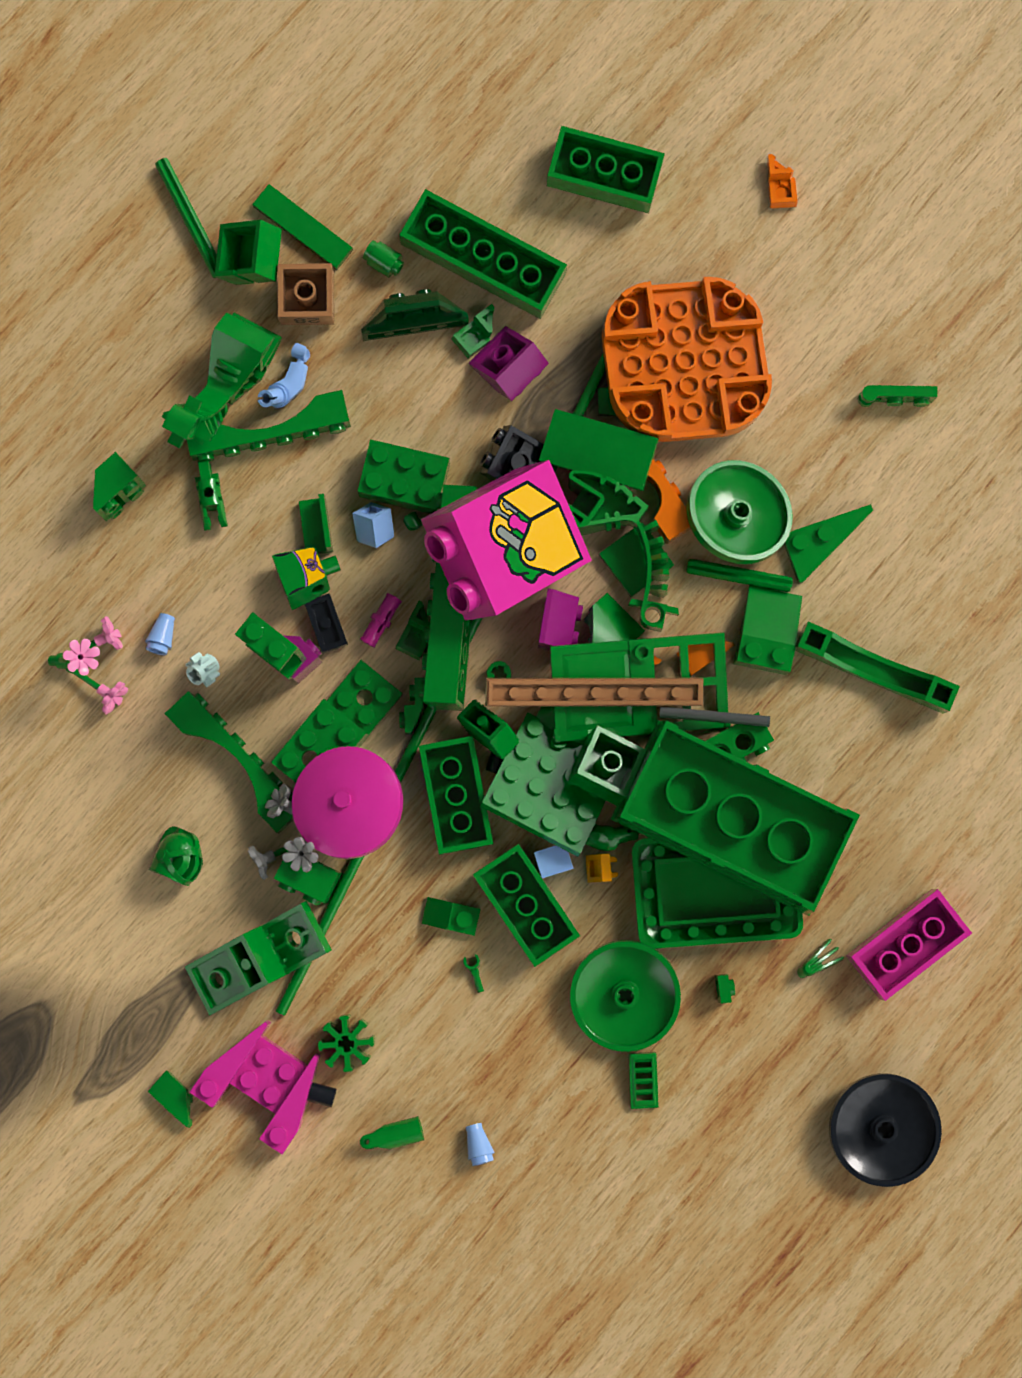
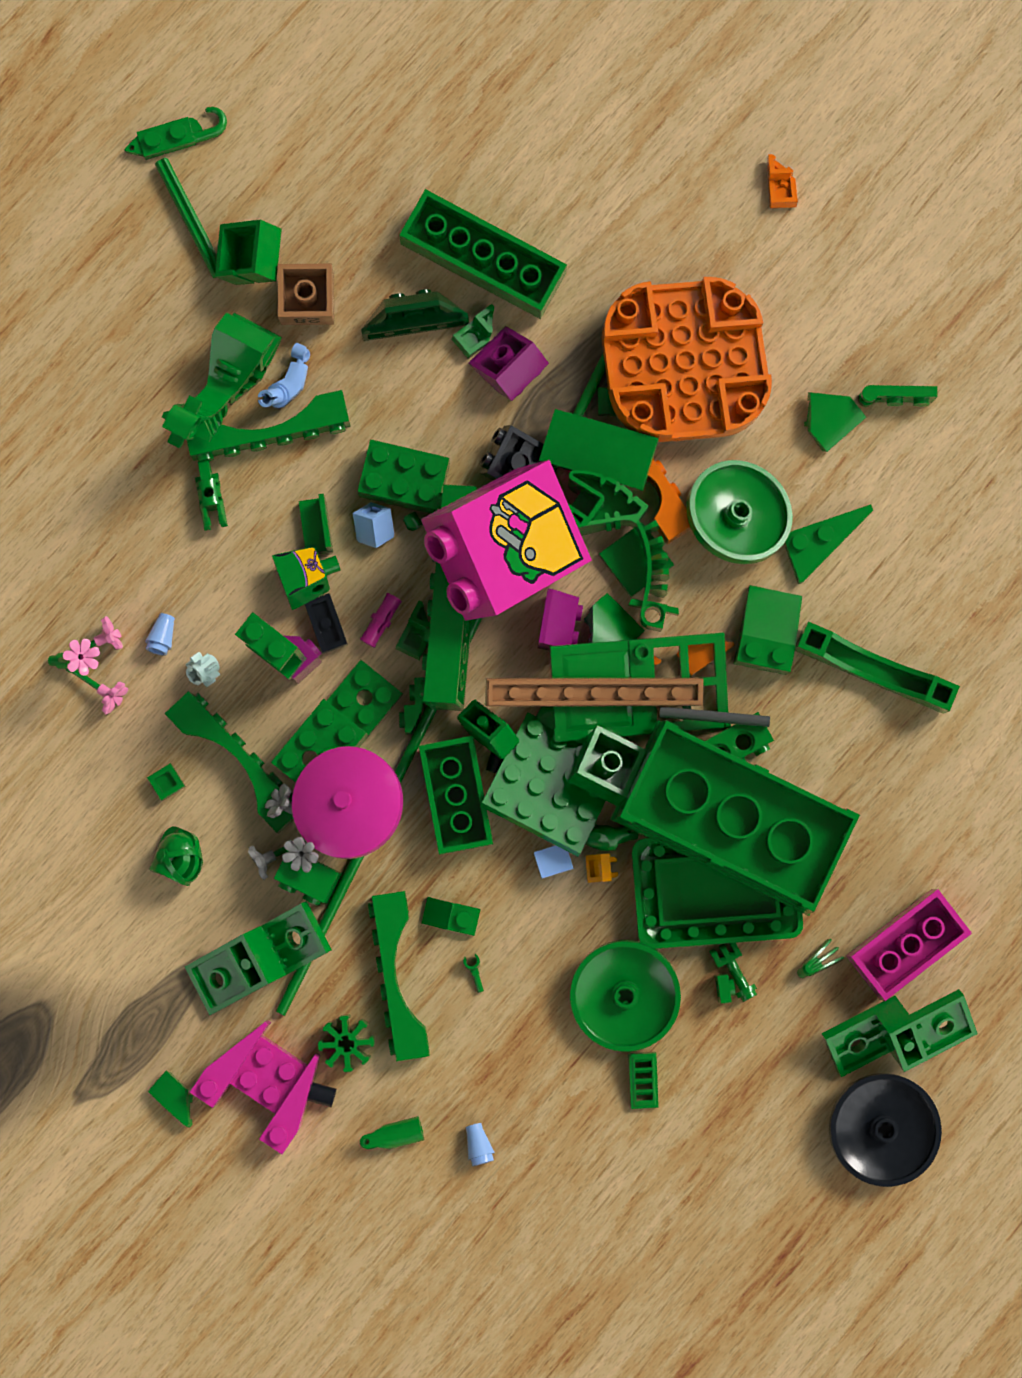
green slope [93,451,146,521] -> none
green tile [253,184,353,270] -> none
green brick [362,240,404,278] -> none
green brick [473,844,580,967] -> none
green bush [487,661,511,678] -> none
green brick [547,125,665,214] -> none
green axle [686,559,793,592] -> none
none -> green plate [124,106,227,160]
none -> green plate [147,763,186,801]
none -> green arch [368,891,430,1062]
none -> green hinge [709,943,757,1002]
none -> green slope [804,392,867,452]
none -> green bracket [822,989,978,1077]

